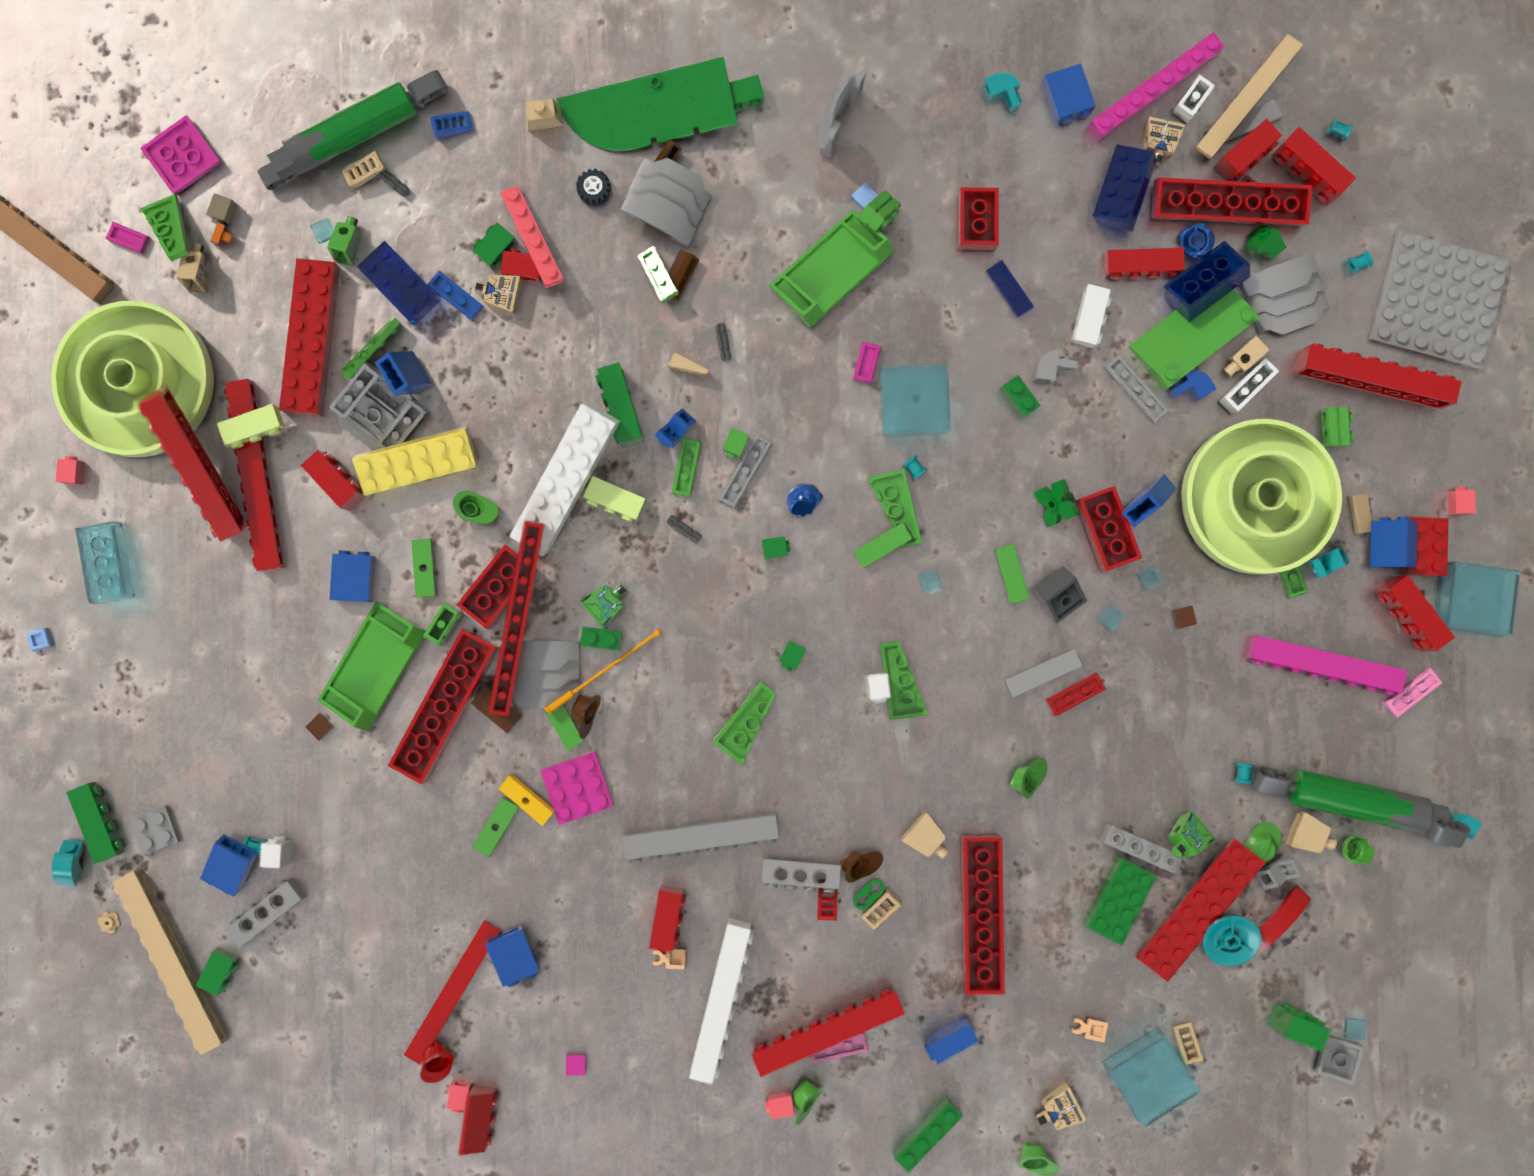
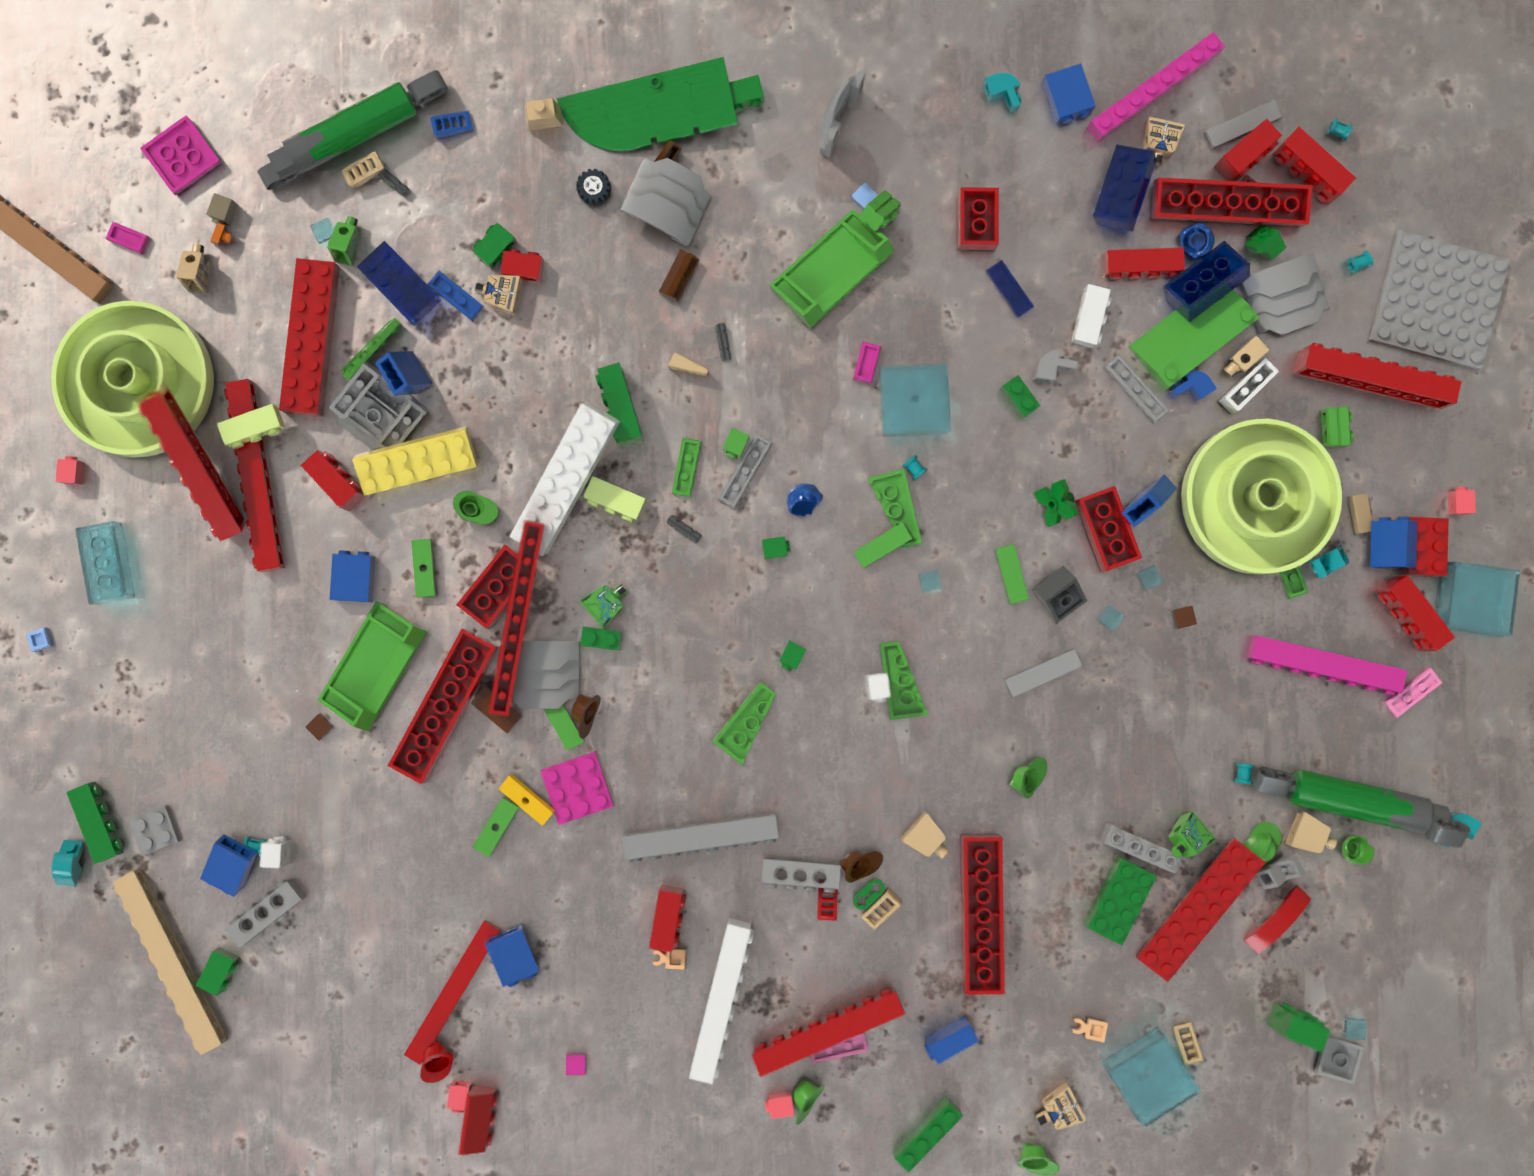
tan plant [97,912,120,934] -> none
bright green wing [140,194,189,261] -> none
bright green brick [423,603,464,646] -> none
coral plate [500,185,564,289] -> none
light orange piece [544,629,661,715] -> none
tile [638,246,679,303] -> none
blue brick [655,408,696,448] -> none
red tile [1045,673,1106,717] -> none
white brick [1172,75,1215,123] -> none
tan tile [1196,34,1303,160] -> none
teal piece [1203,916,1262,966] -> none

